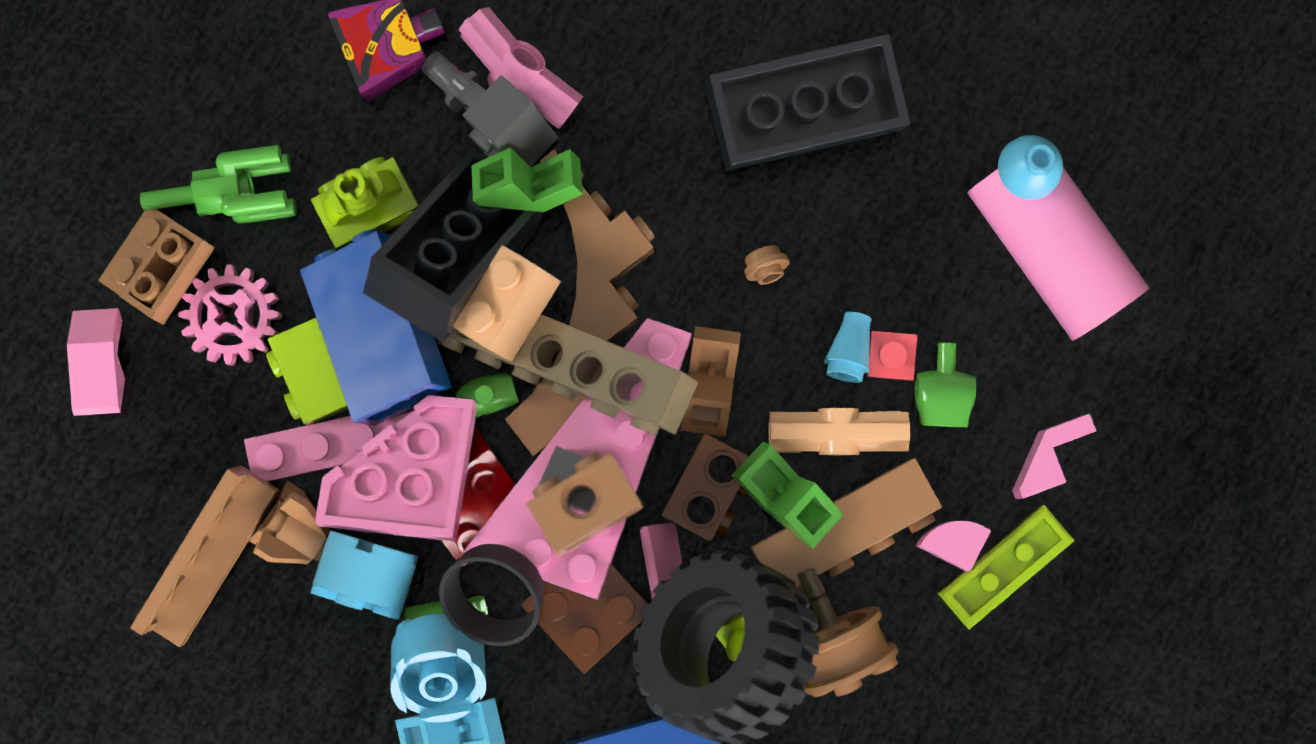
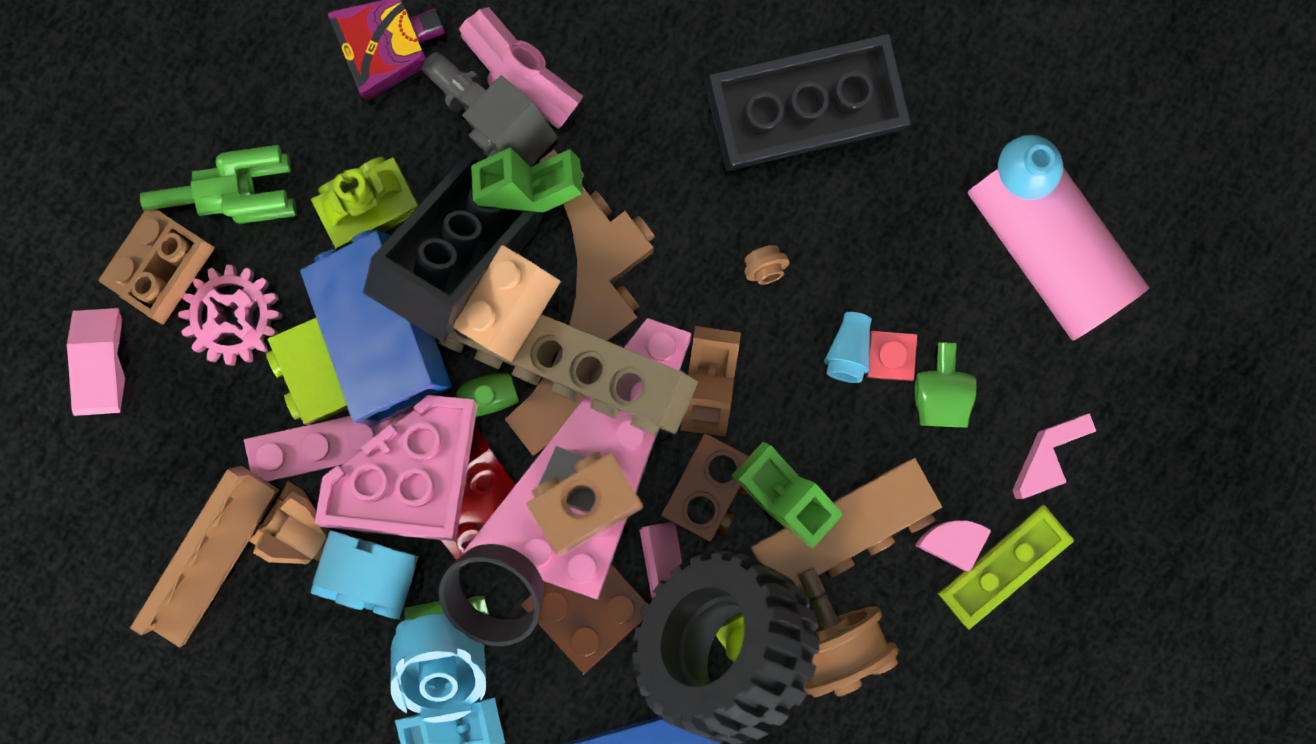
light nougat piece [769,408,910,456] -> none

